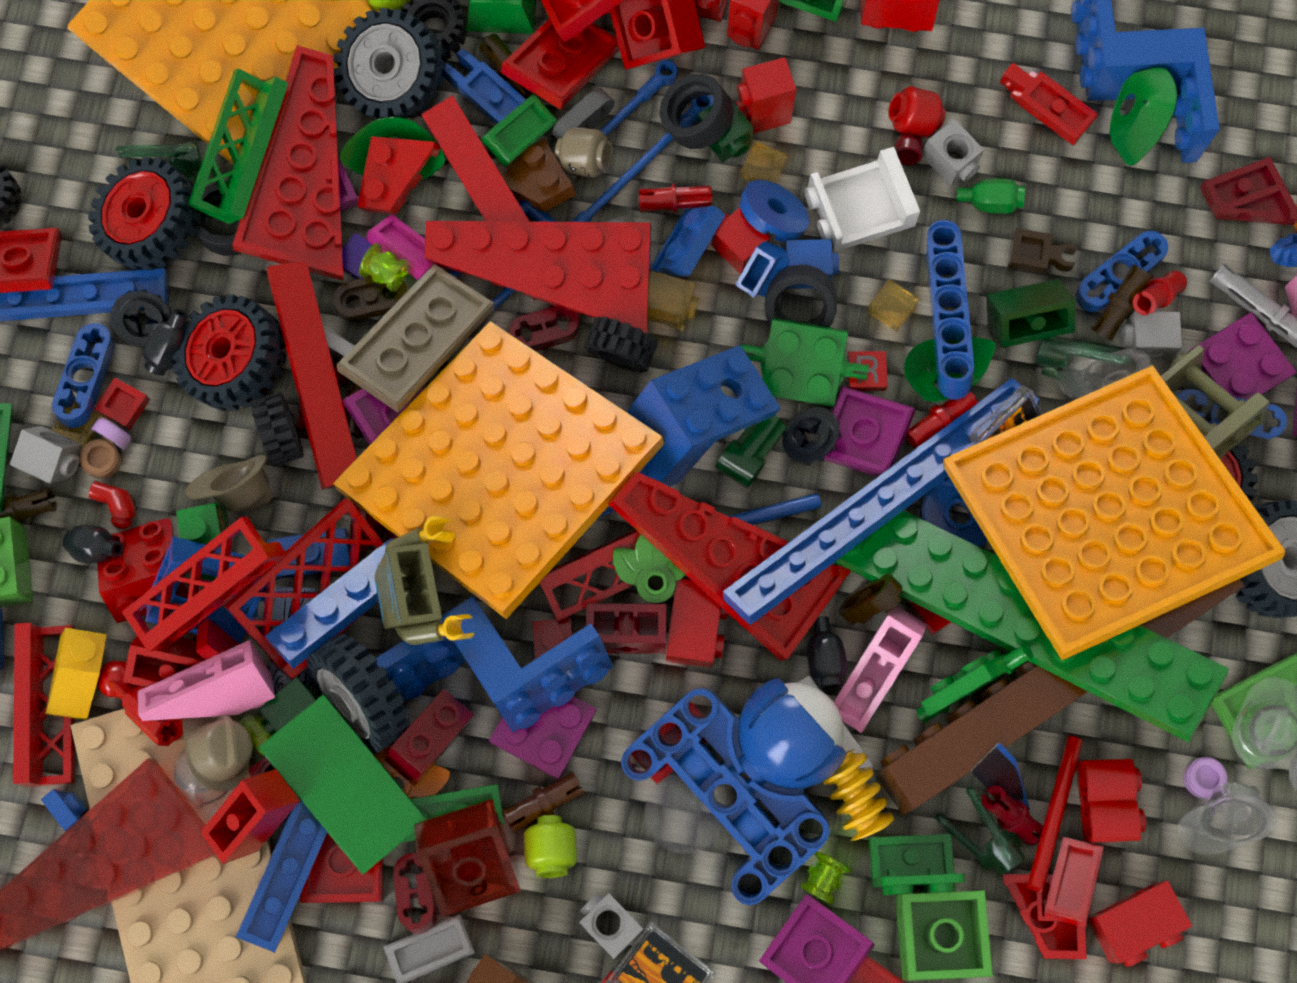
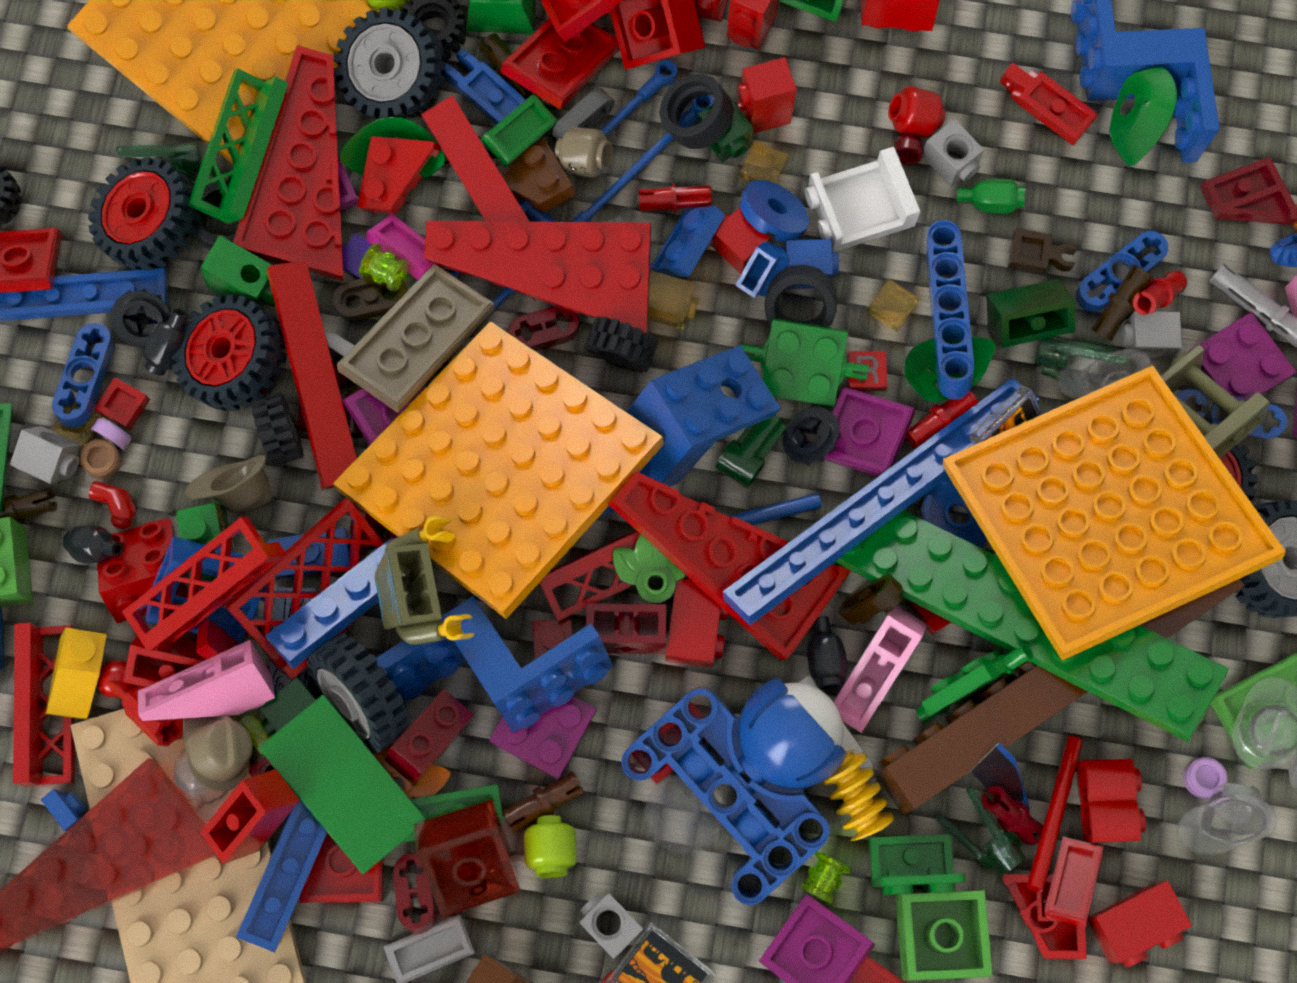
none -> green torso [201,235,276,307]

